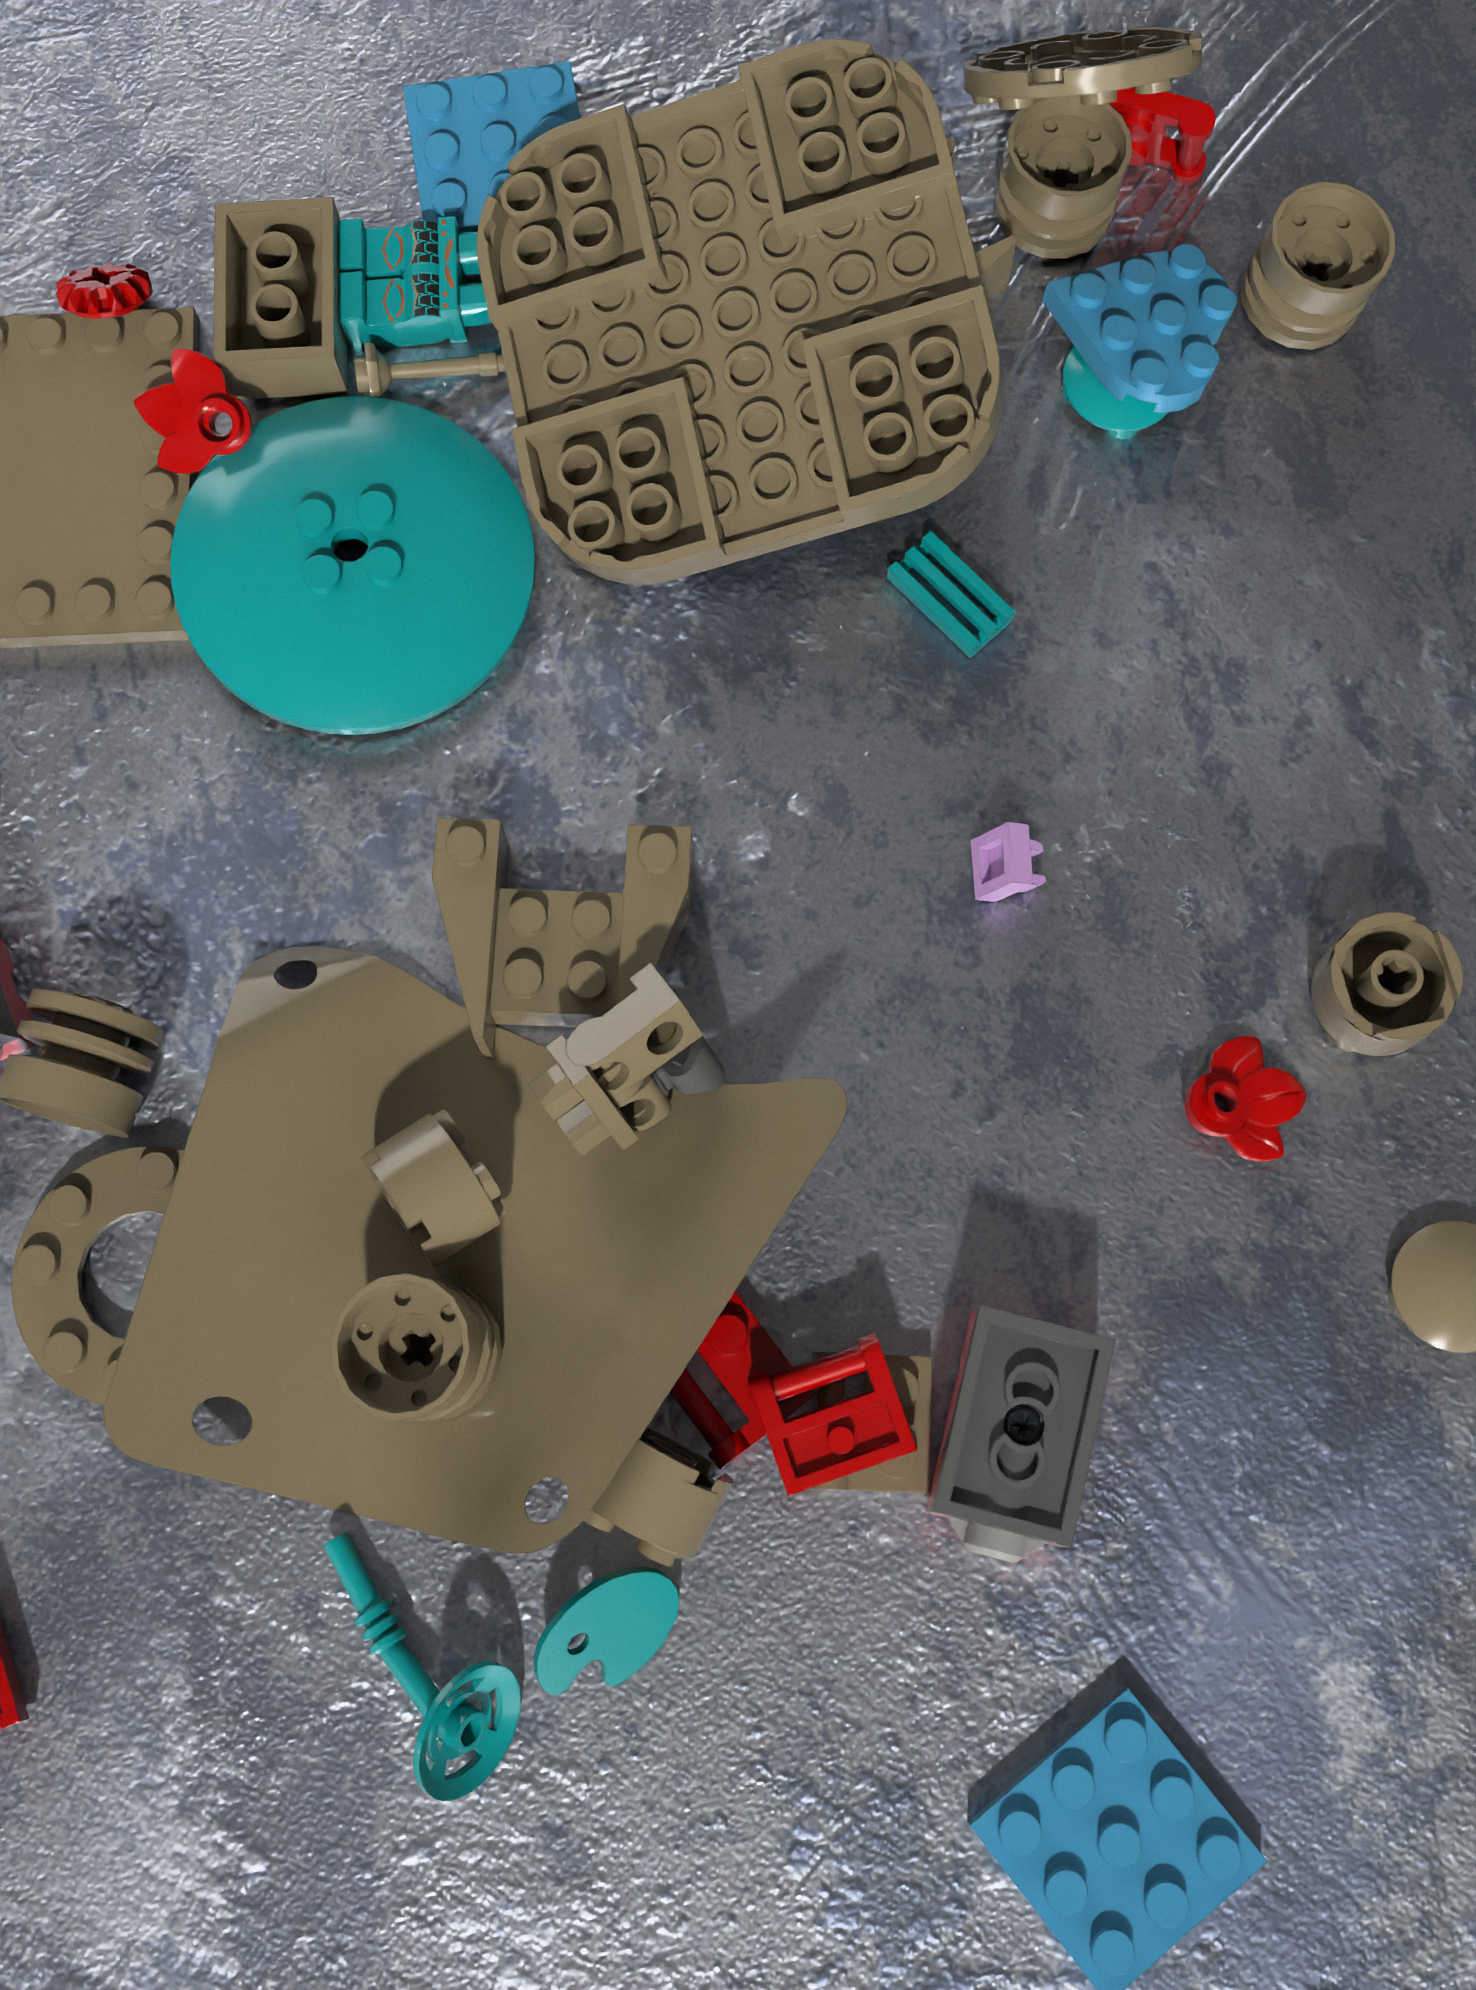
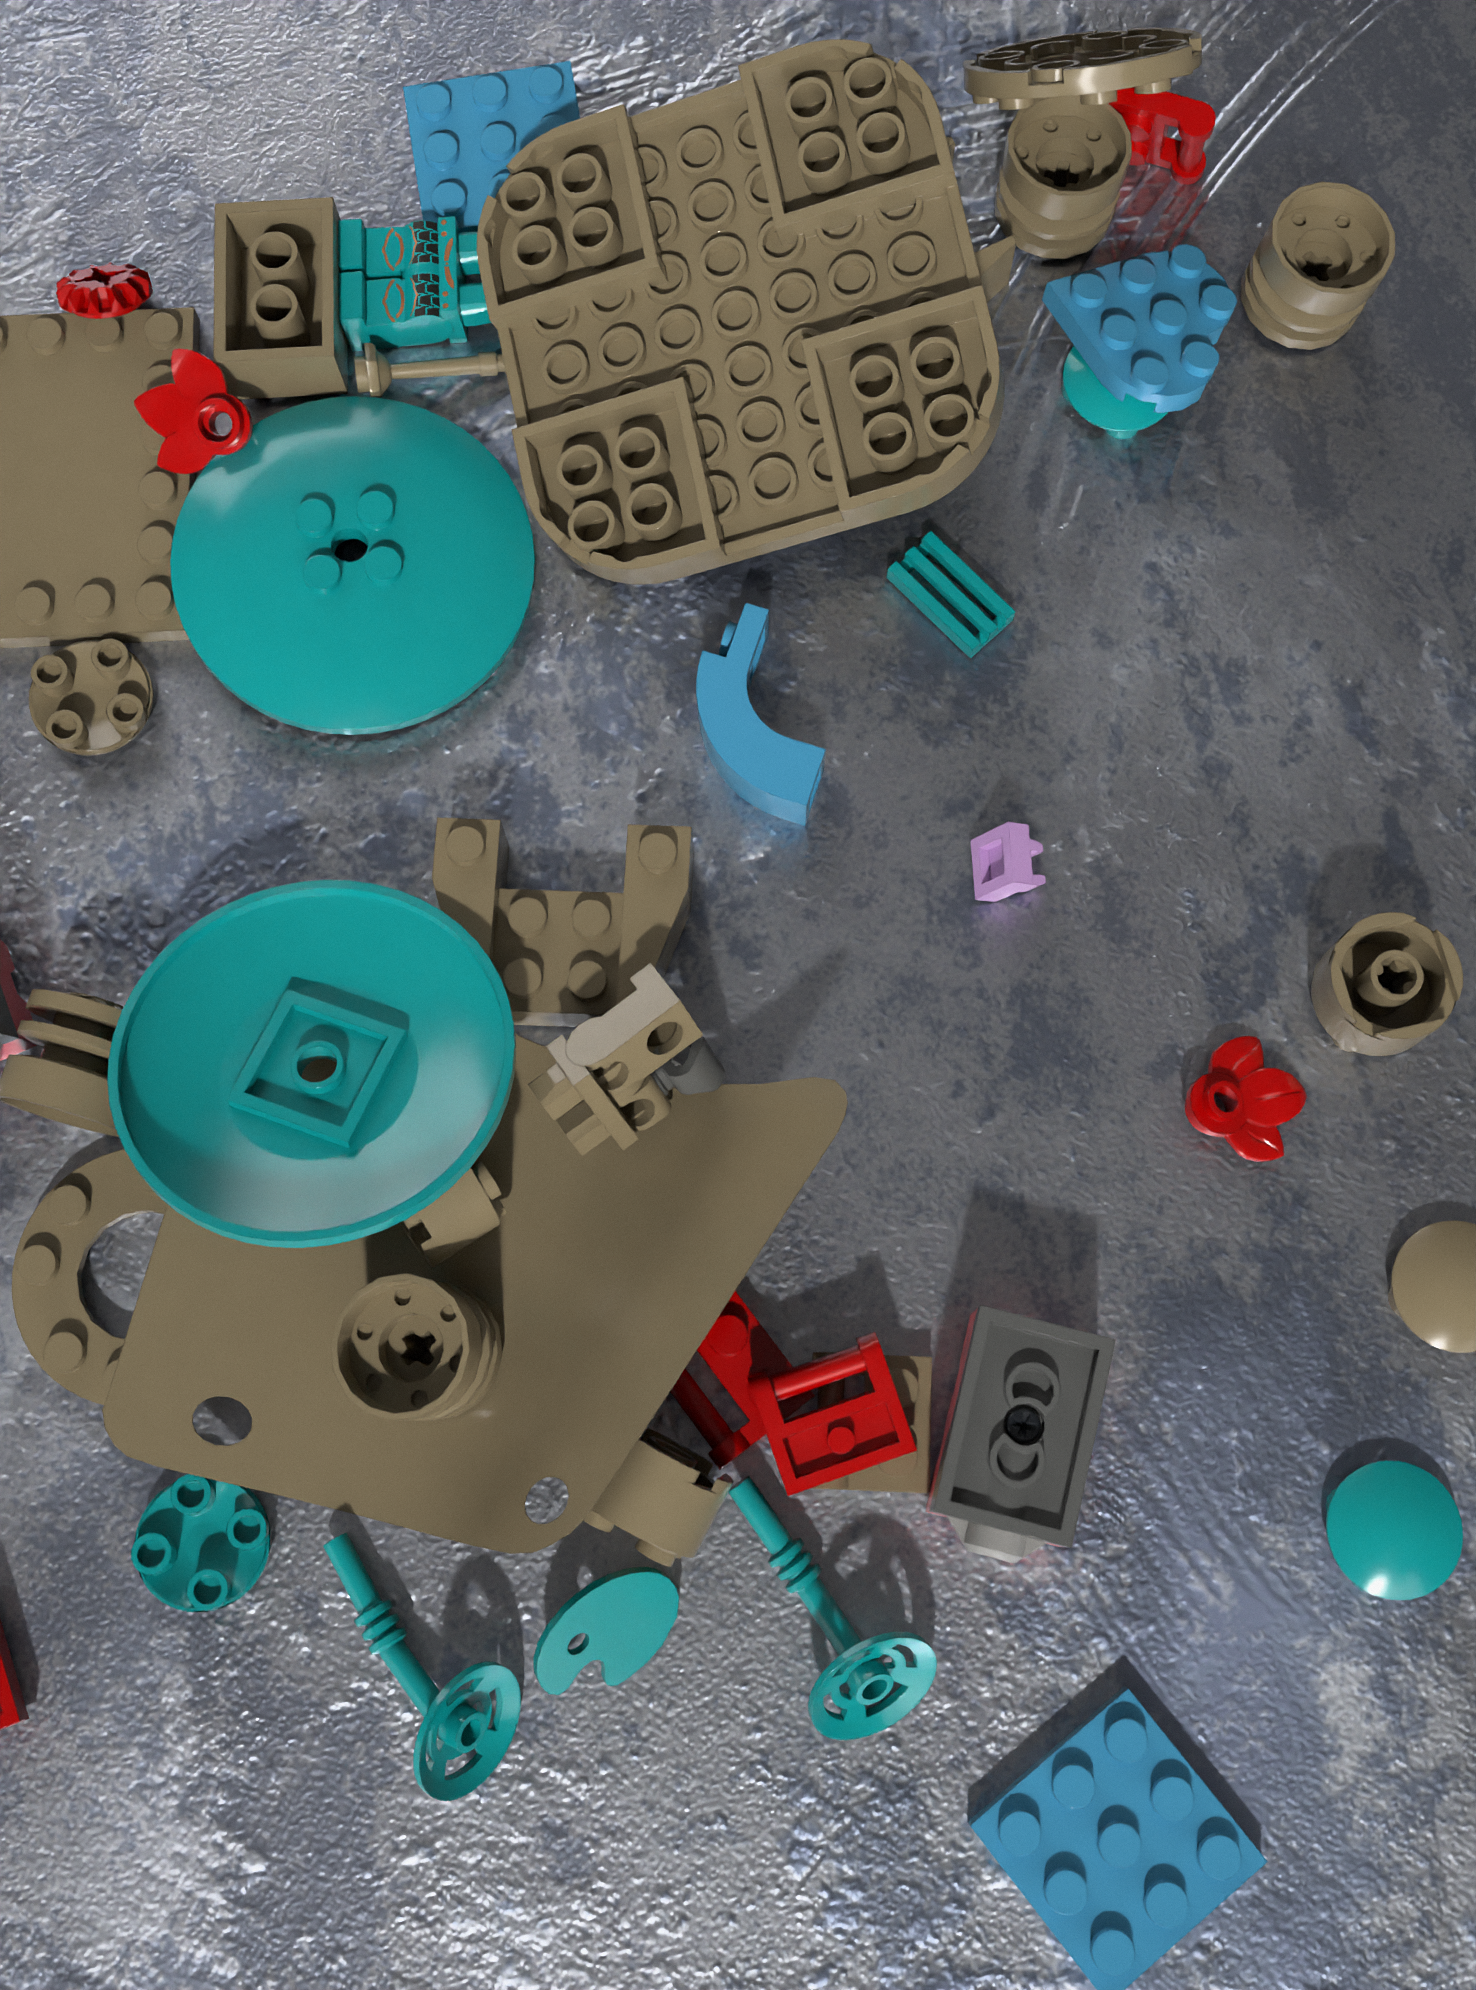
none -> dark tan dish [29,638,153,756]
none -> teal dish [107,880,516,1248]
none -> teal dish [131,1474,271,1613]
none -> dark azure arch [696,603,826,826]
none -> teal dish [728,1476,937,1740]
none -> teal dish [1326,1461,1463,1600]

